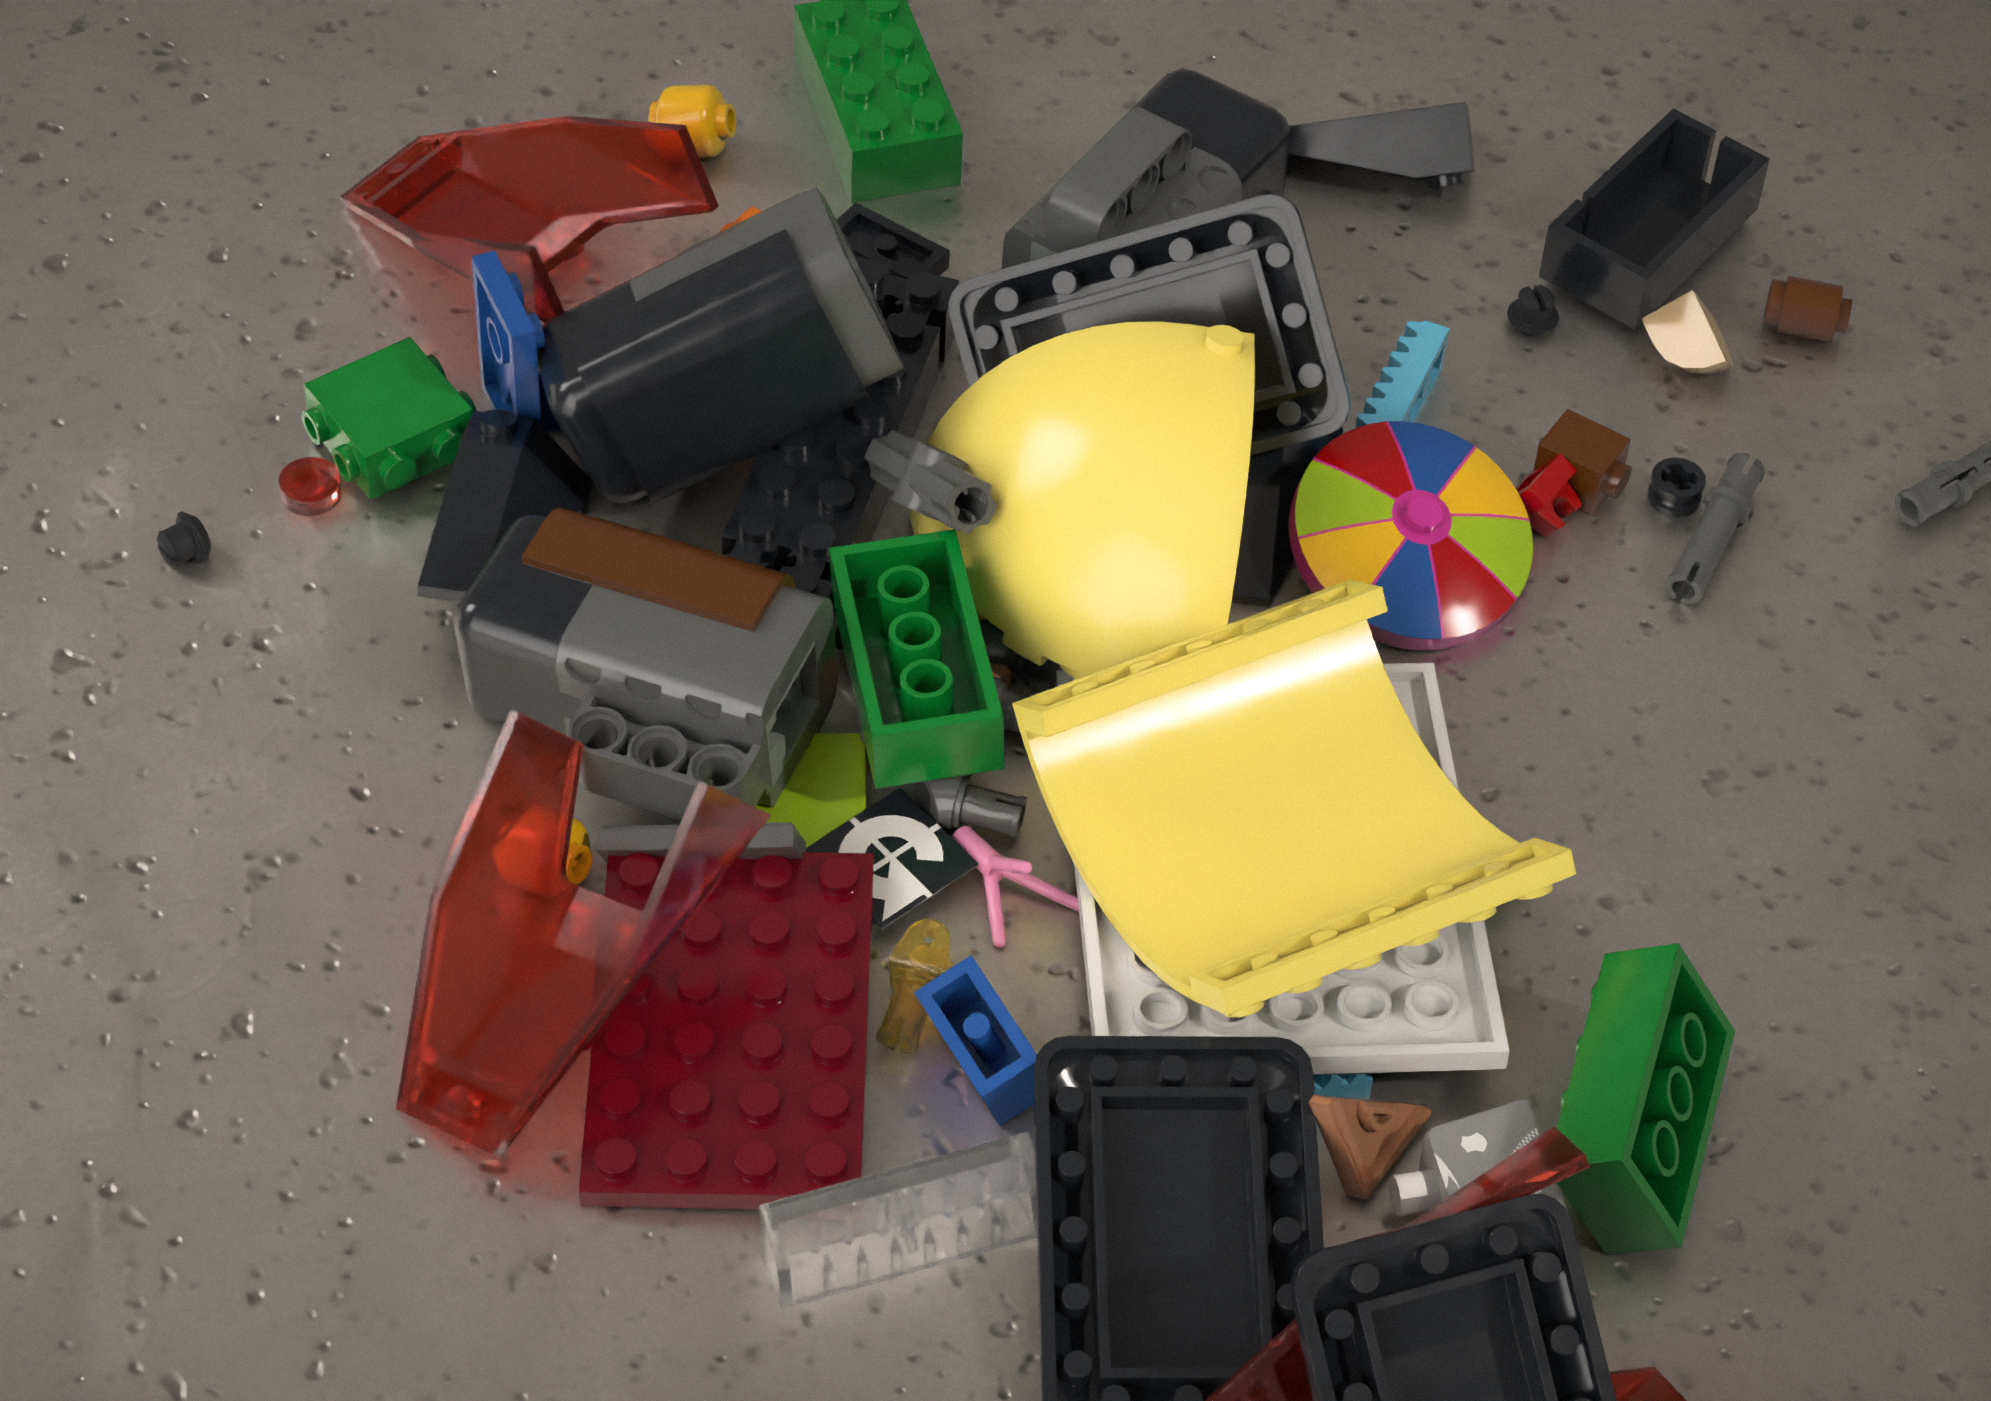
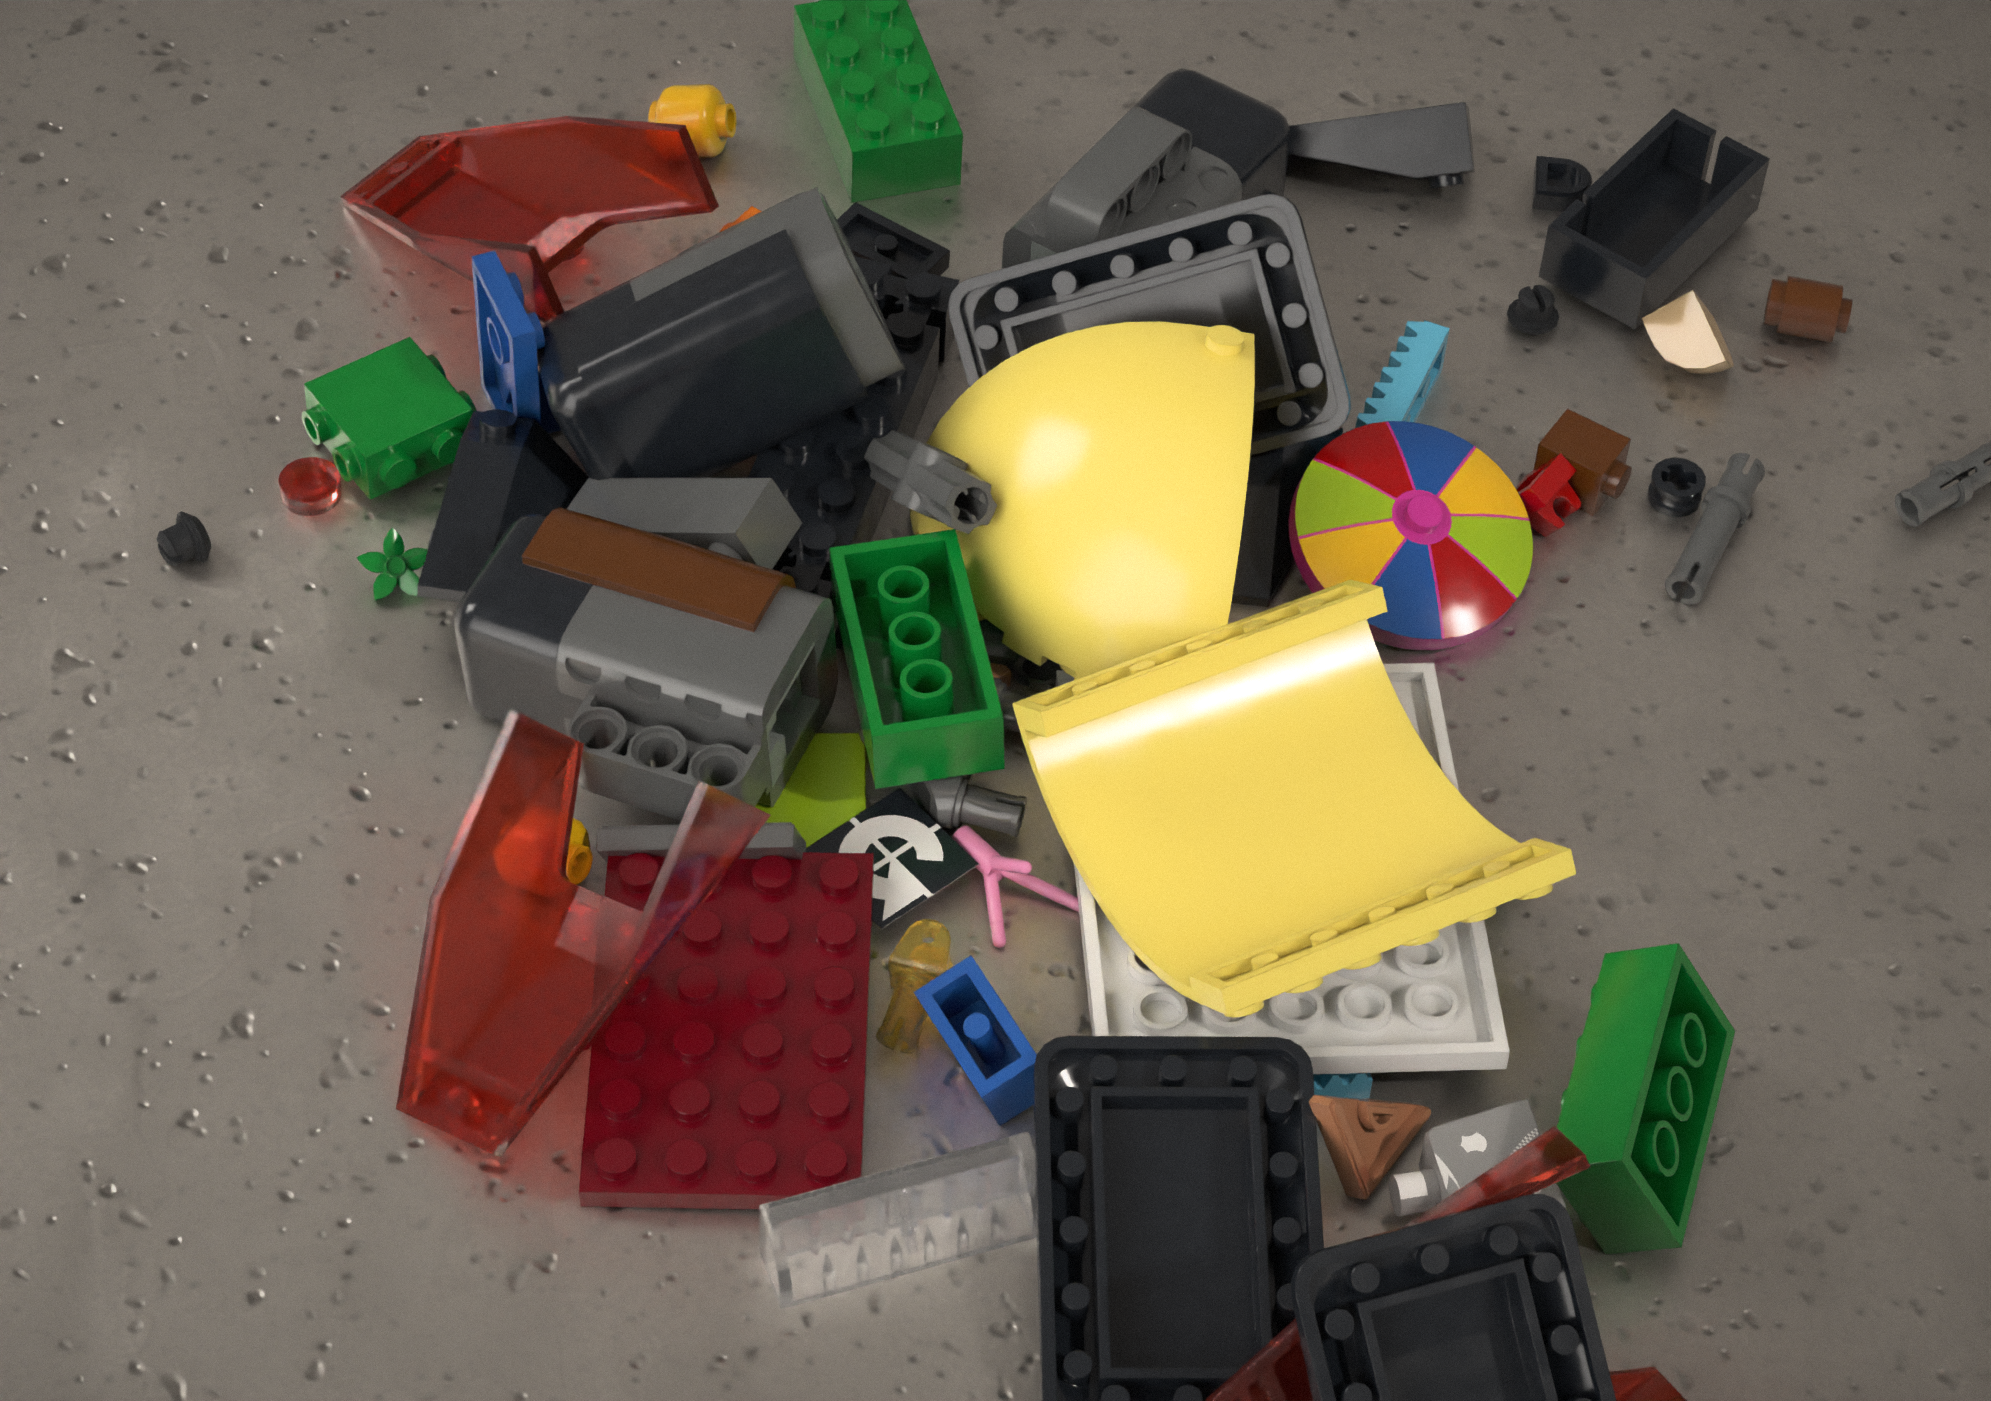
none -> green plant [356,527,428,601]
none -> dark grey brick [567,478,802,569]
none -> black tile [1532,156,1592,212]

